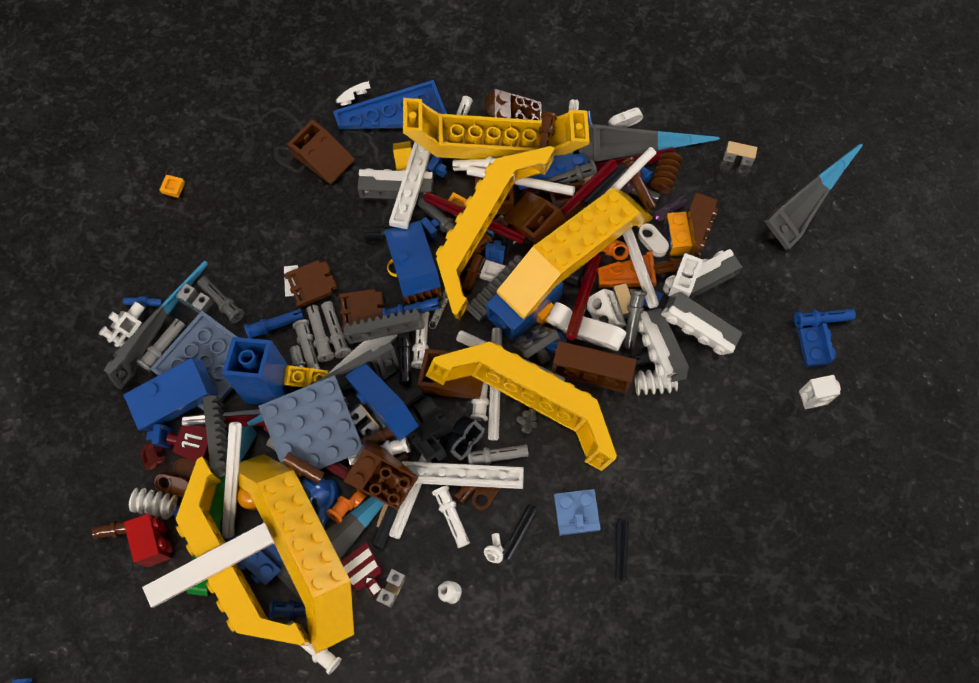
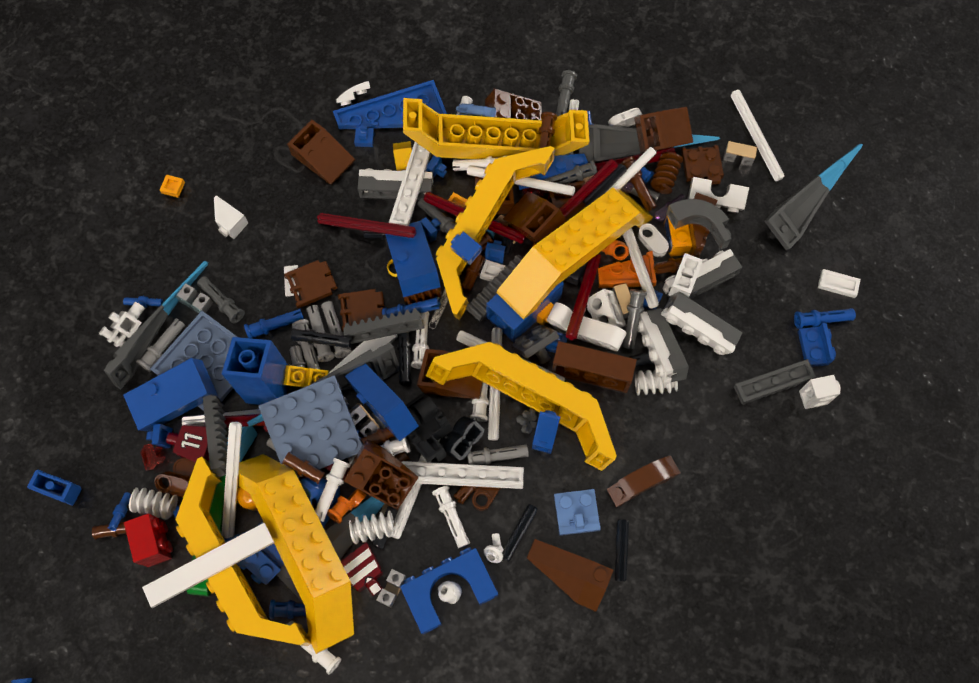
none -> blue brick [27,470,81,506]
none -> blue bar [108,492,131,531]
none -> white slope [214,196,248,239]
none -> black pin [291,328,352,349]
none -> white pin [315,458,351,522]
none -> dark red axle [317,213,416,238]
none -> white piece [349,510,395,544]
none -> blue tile [354,126,374,147]
none -> blue arch [400,547,498,635]
none -> blue brick [450,231,482,265]
none -> medium blue piece [456,103,496,117]
none -> reddish brown wedge [527,539,614,612]
none -> blue slope [532,410,560,454]
none -> dark grey pin [556,70,577,117]
none -> reddish brown arch [607,455,680,507]
none -> reddish brown slope [634,107,693,154]
none -> dark grey arch [666,199,732,250]
none -> reddish brown plate [681,145,724,185]
none -> white arch [687,177,749,213]
none -> white axle [731,90,784,181]
none -> dark grey gear [734,359,816,405]
none -> white tile [818,269,861,298]

